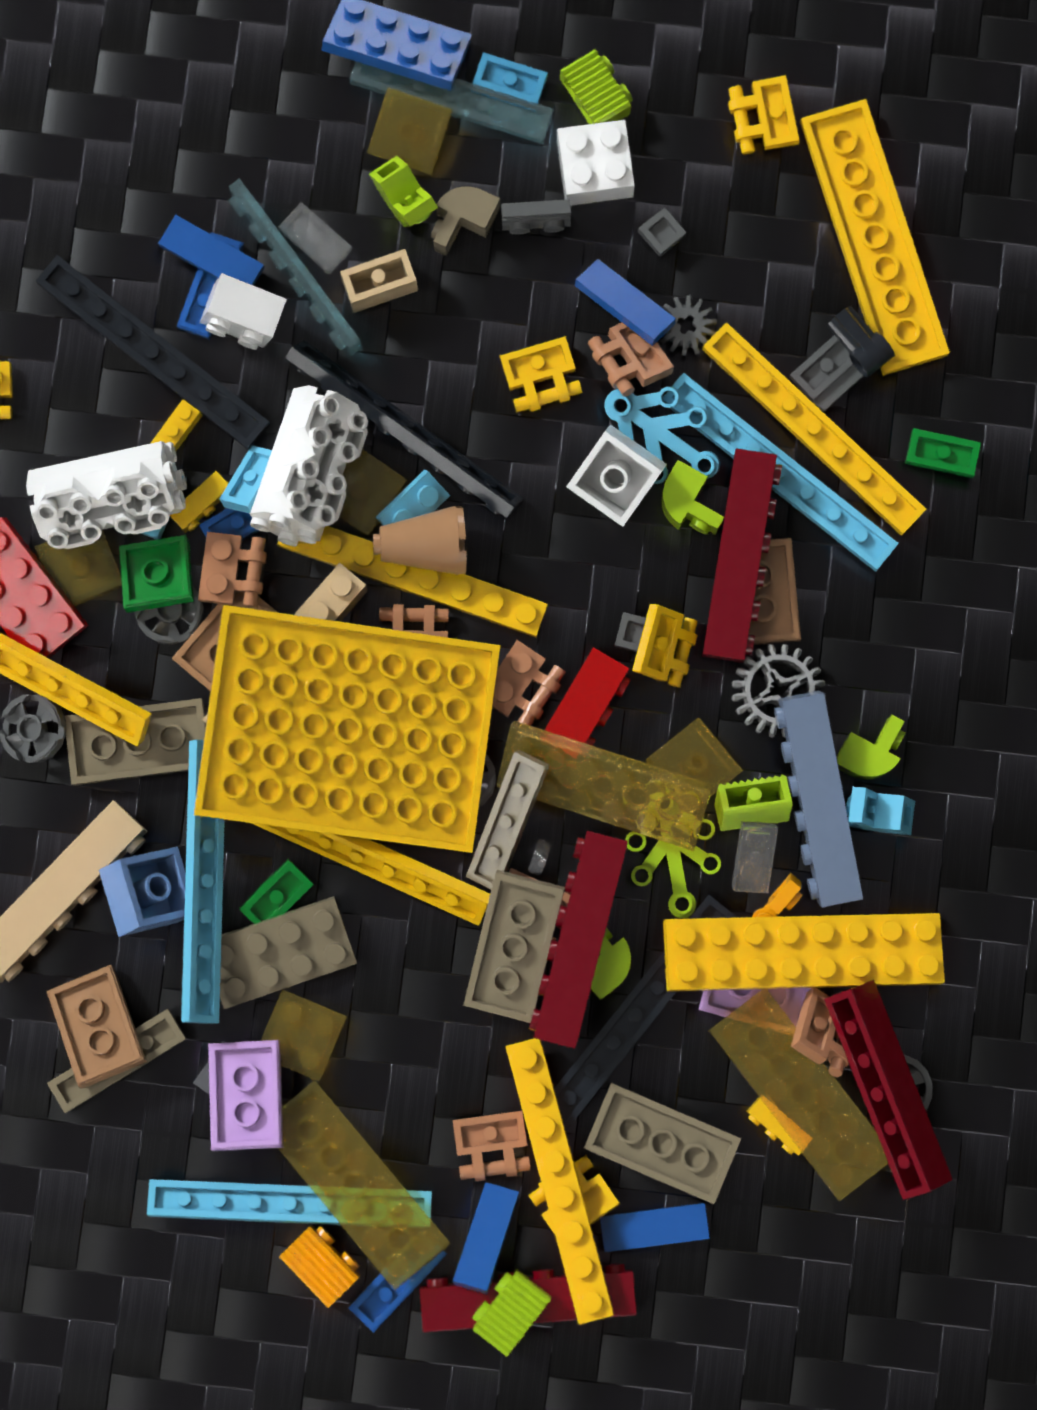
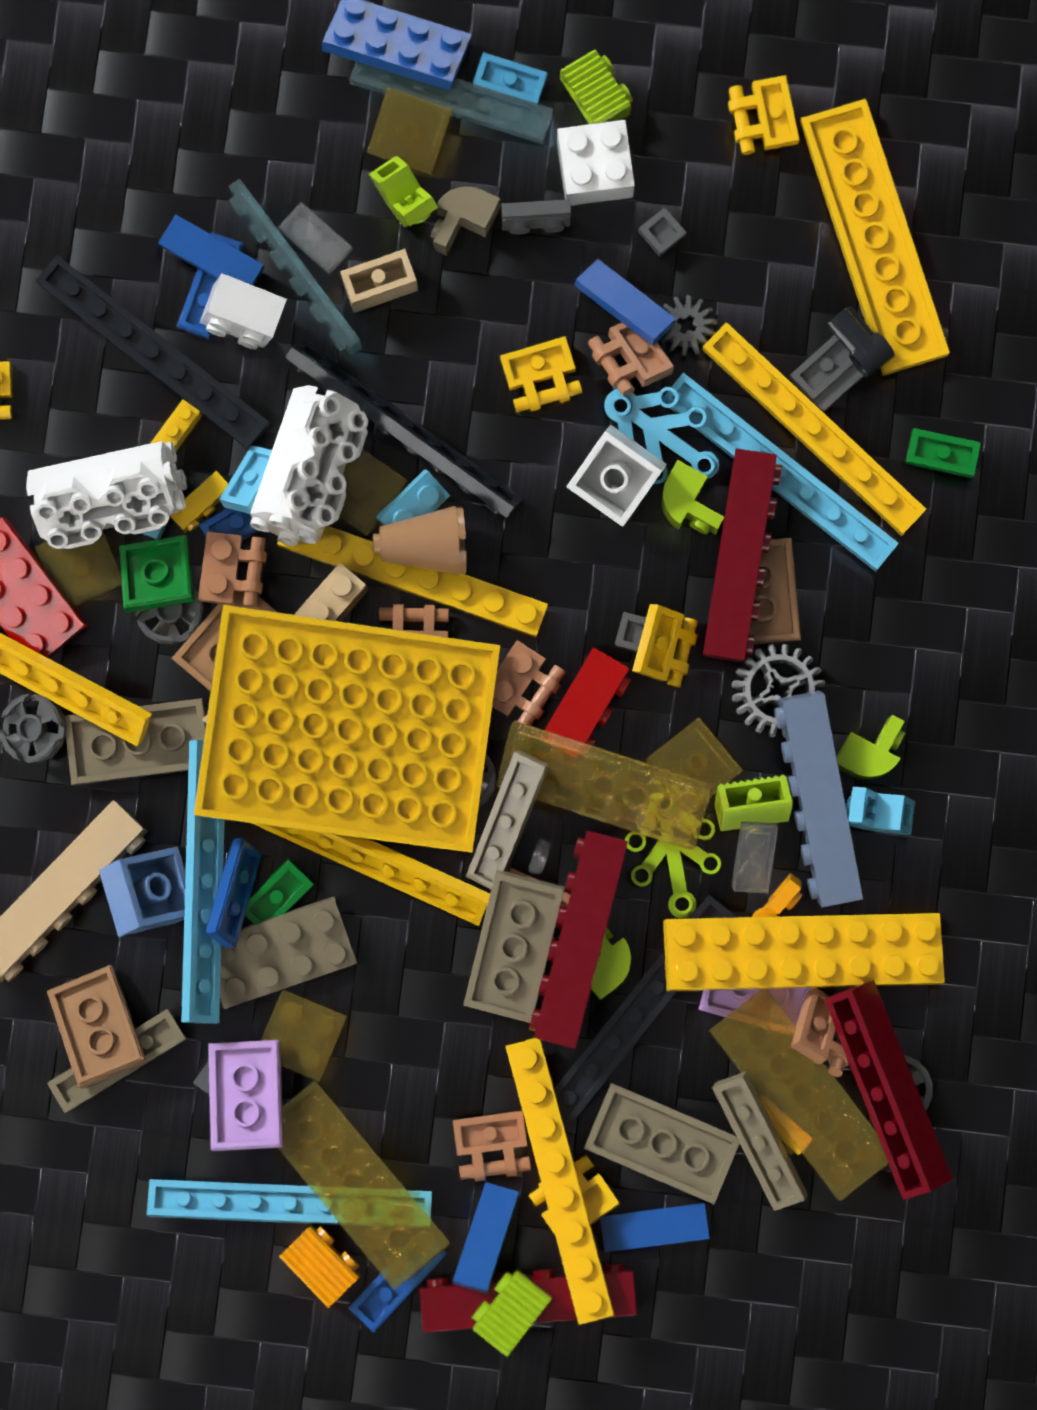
none -> blue tile [206,838,262,948]
none -> dark tan plate [712,1071,808,1211]

